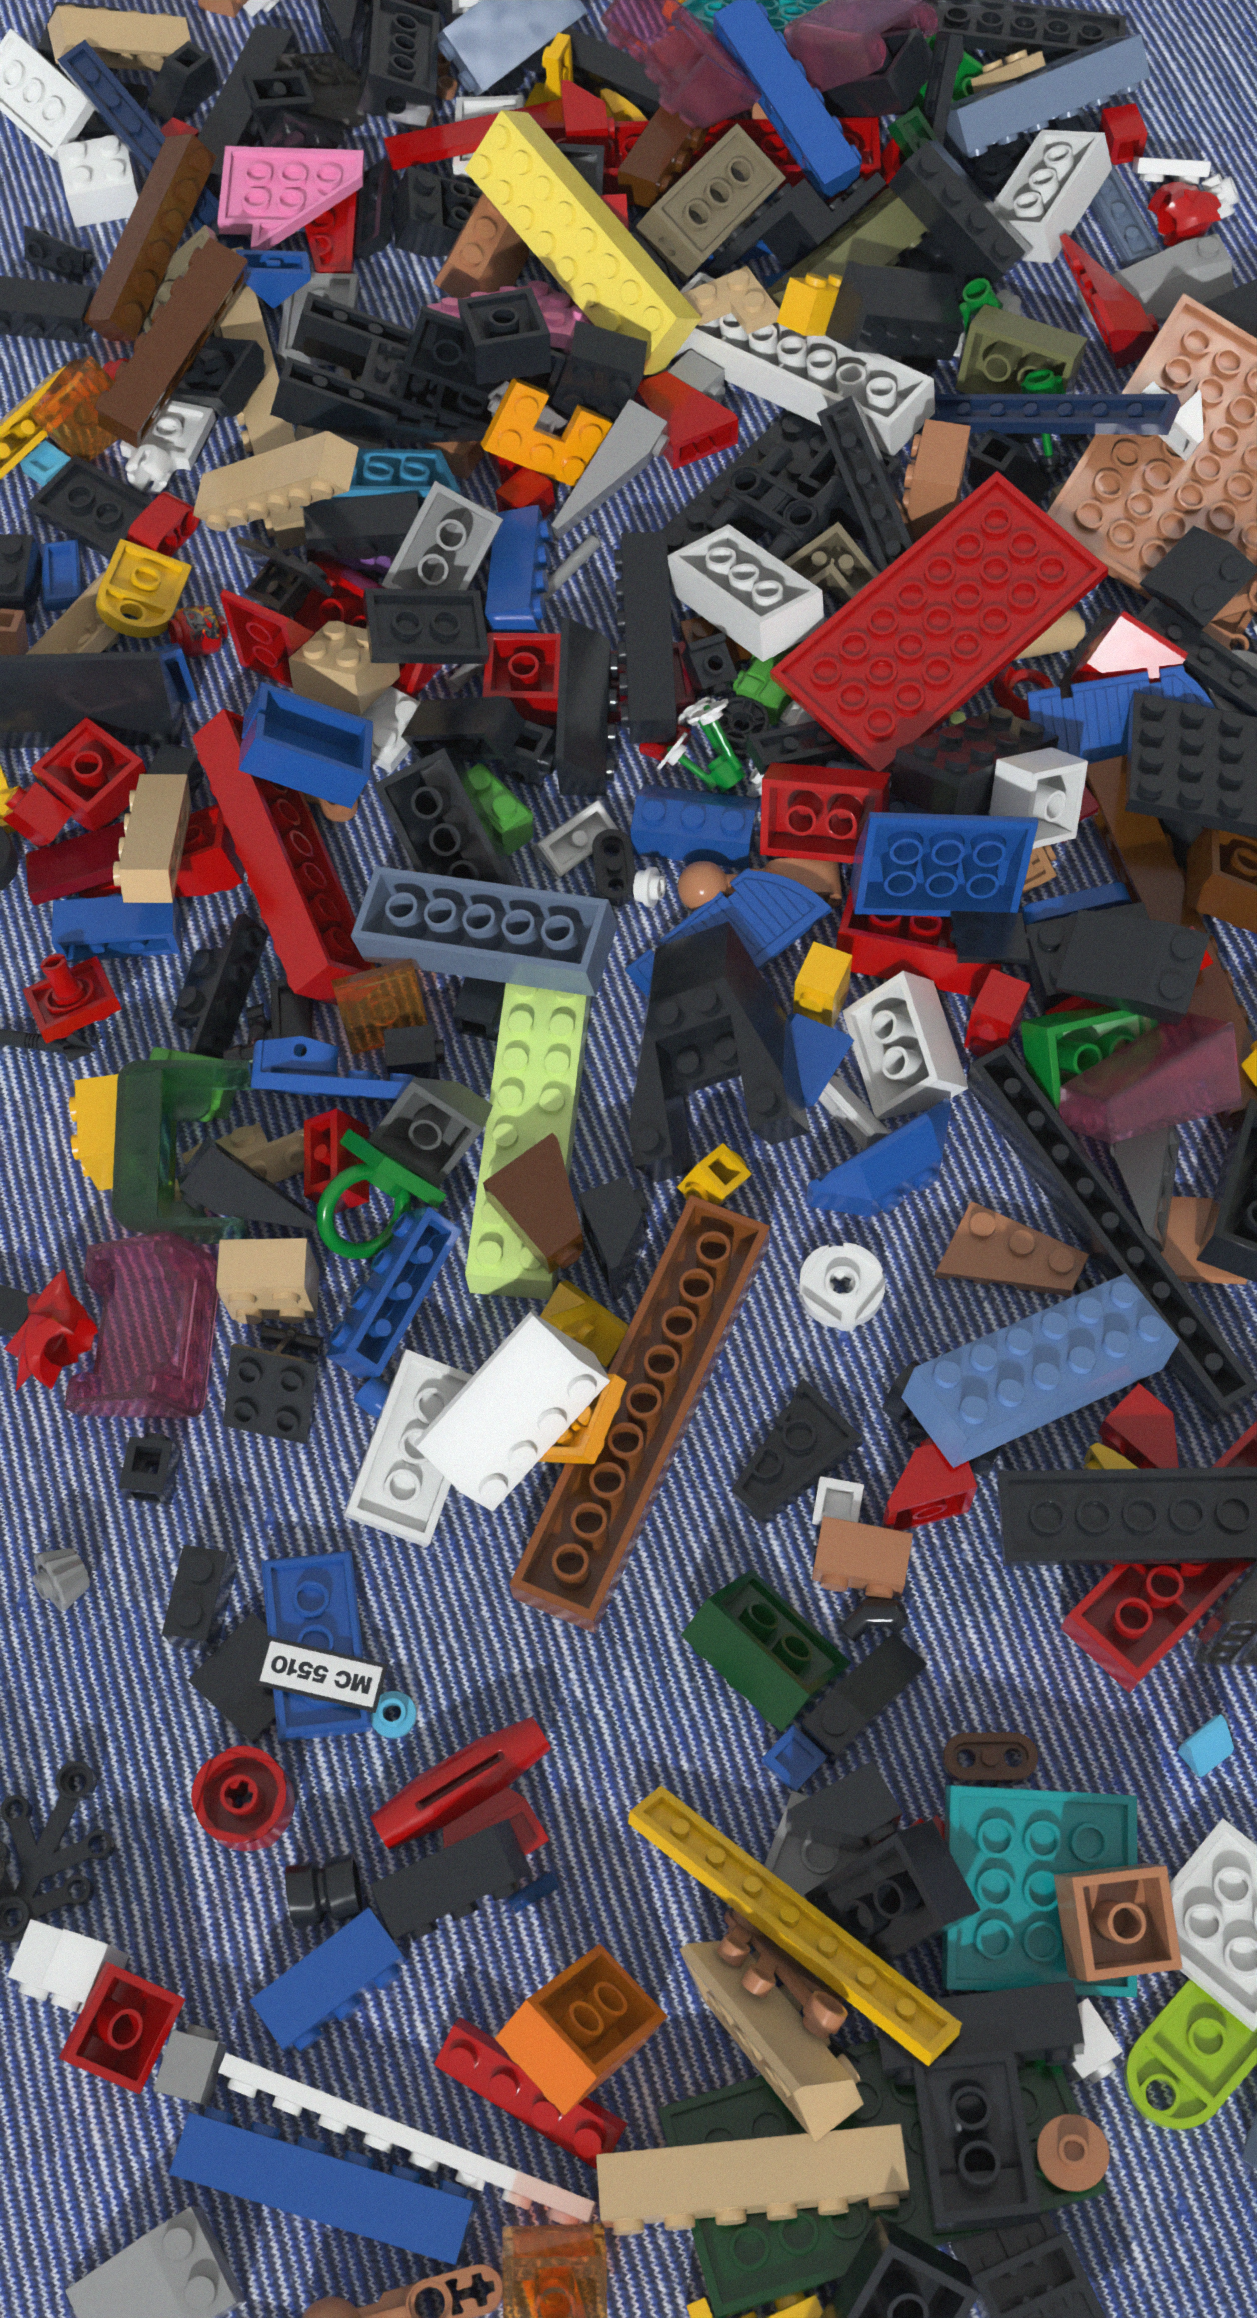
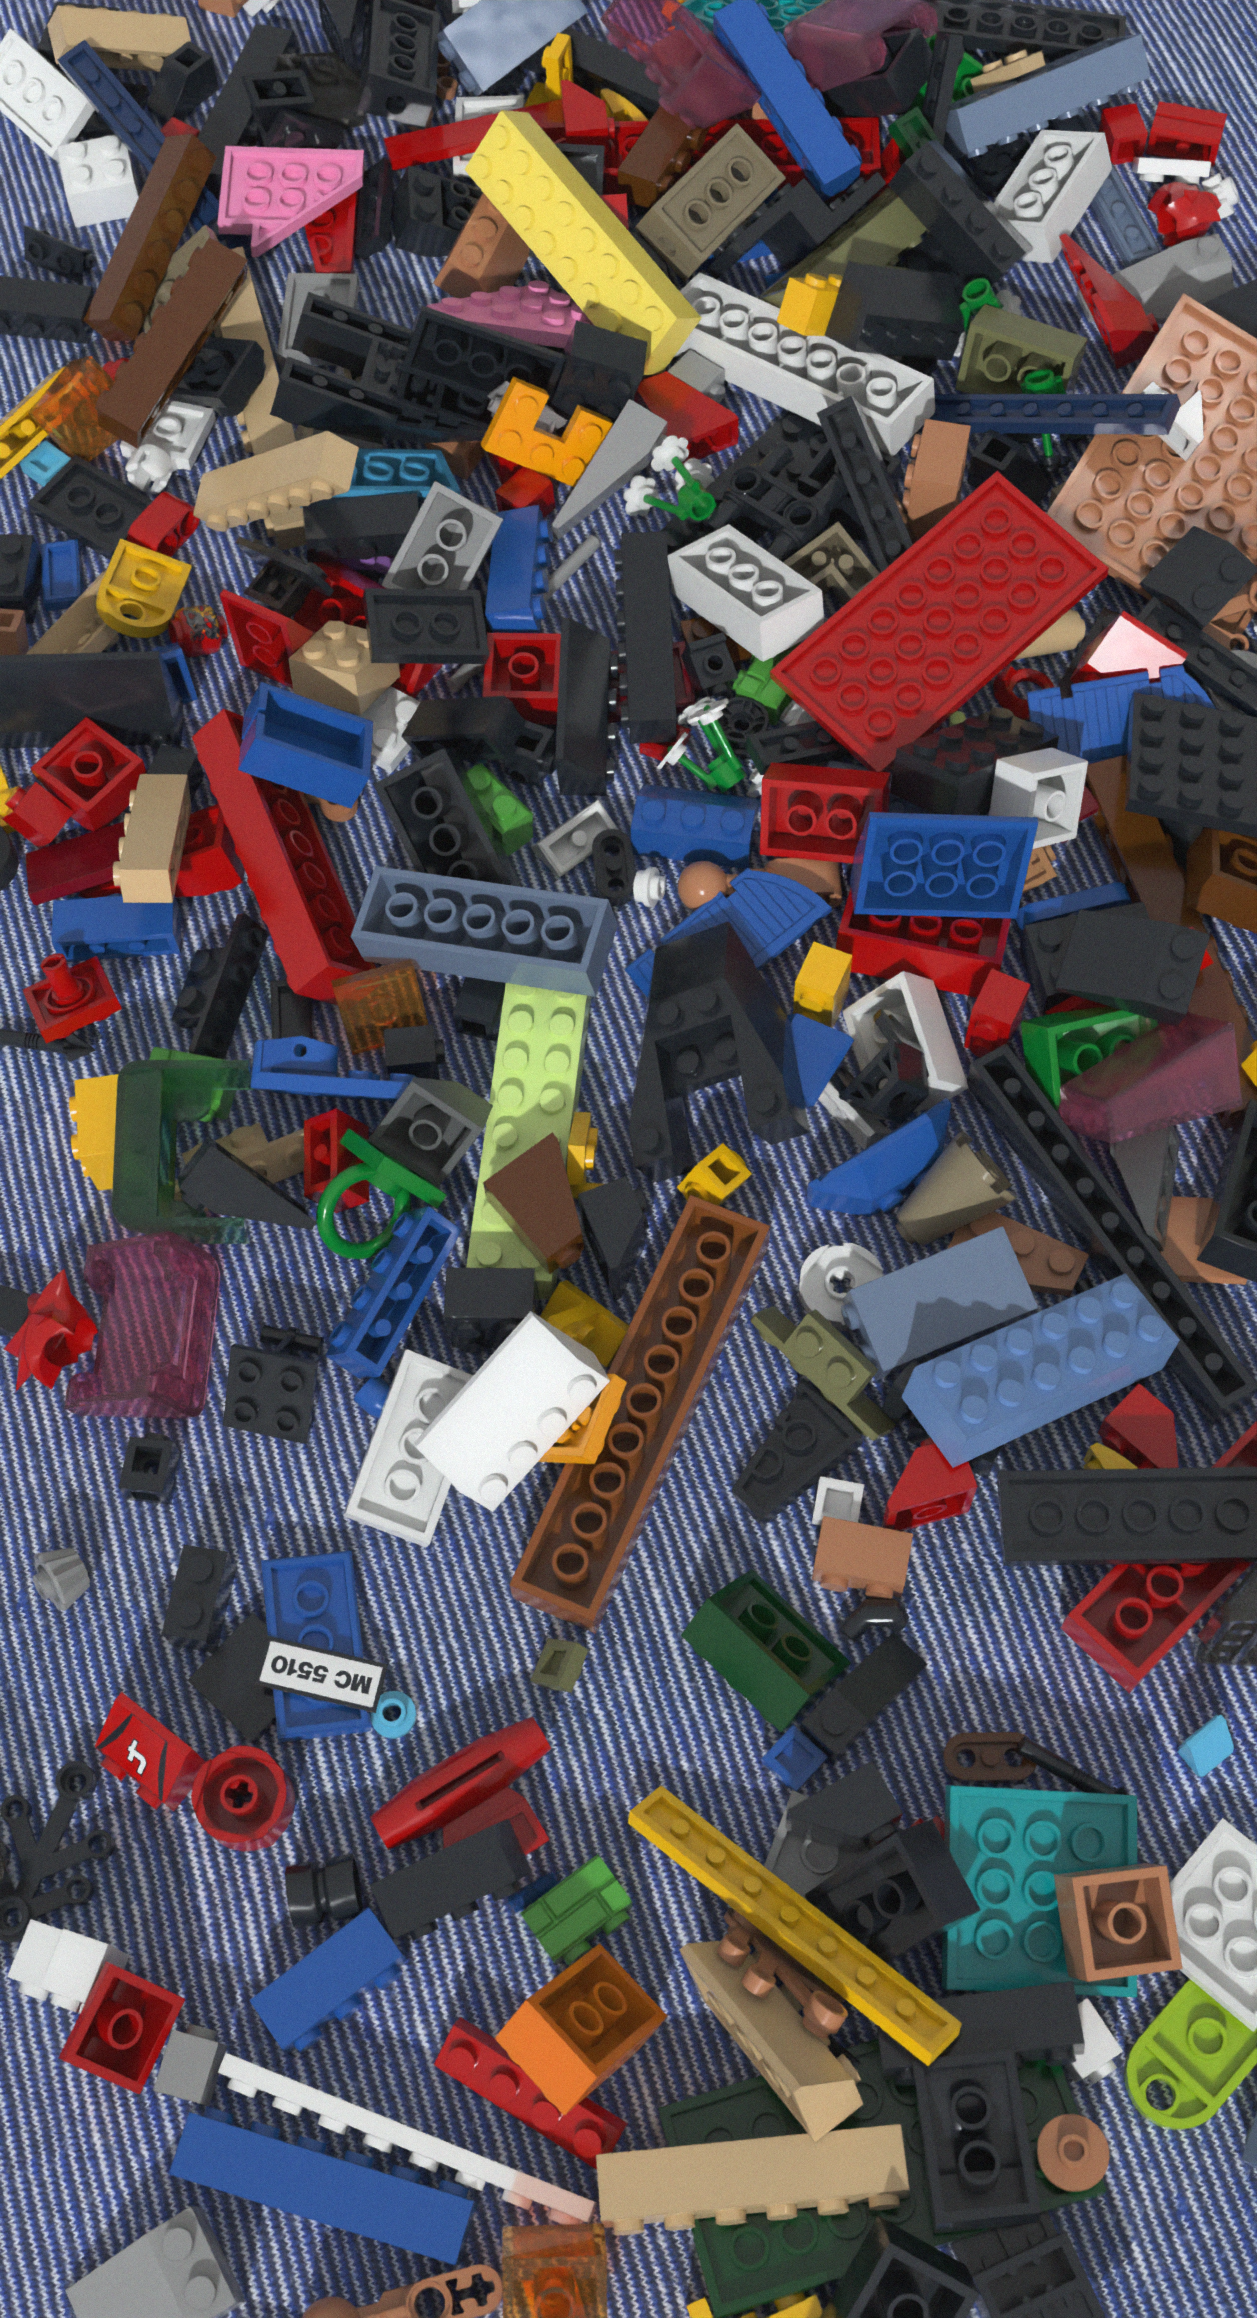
tan brick [216,1238,319,1324] -> none
black brick [223,1003,272,1081] -> none
blue slope [236,249,311,309] -> none
black slope [458,287,551,385] -> none
tan plate [682,266,779,334] -> none
black piece [949,911,1031,965] -> none
none -> red slope [94,1692,206,1812]
none -> black brick [444,1268,540,1353]
none -> bright green brick [520,1854,633,1966]
none -> olive plate [530,1638,589,1693]
none -> yellow plate [567,1112,604,1199]
none -> plant [624,435,717,521]
none -> olive bracket [750,1306,896,1441]
none -> black piece [830,1009,929,1125]
none -> sand blue slope [841,1226,1039,1380]
none -> dark tan cone [895,1131,1017,1246]
none -> black piece [1016,1736,1140,1815]
none -> red brick [1146,101,1227,167]

